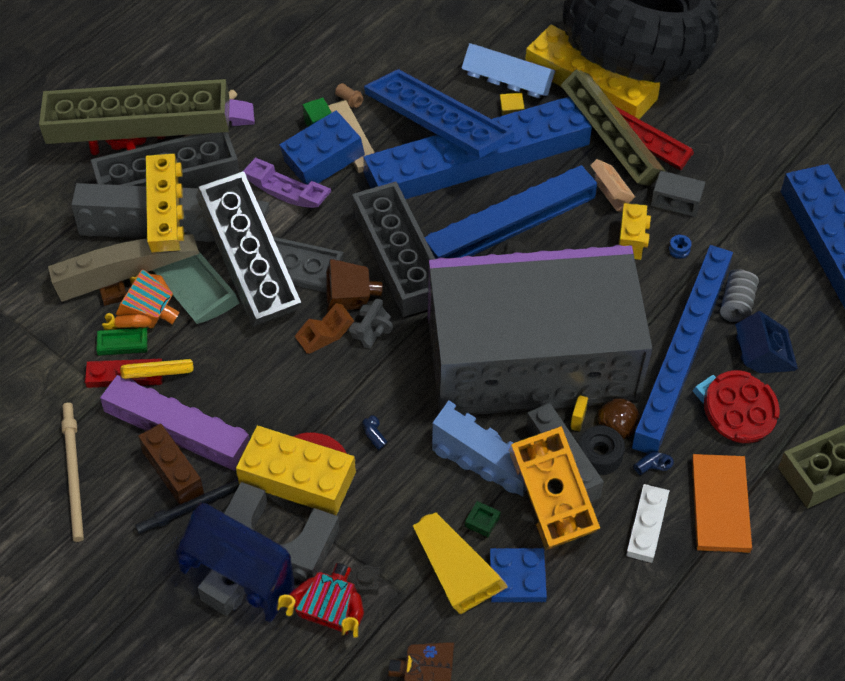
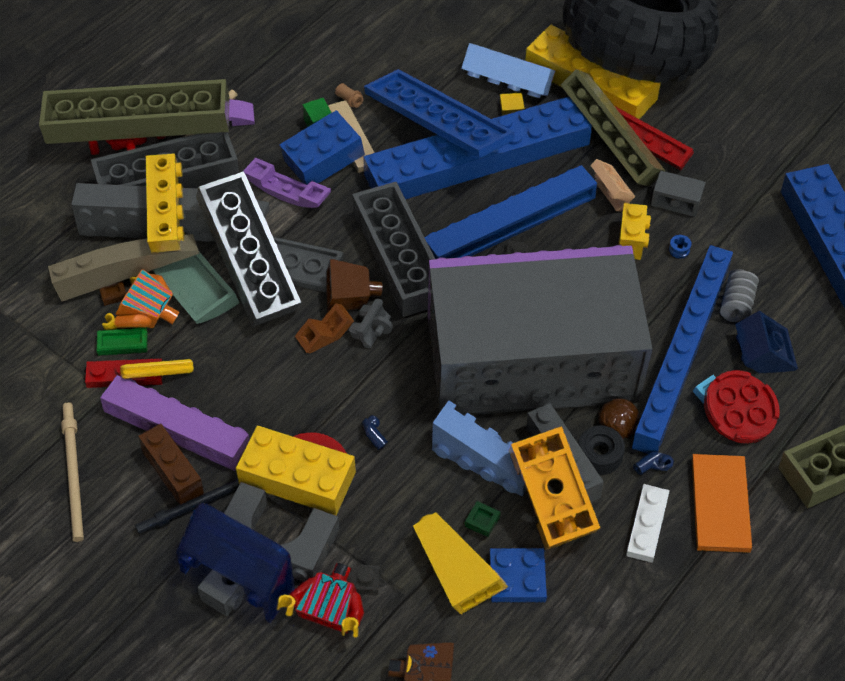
yellow tile [571,395,588,432] -> none

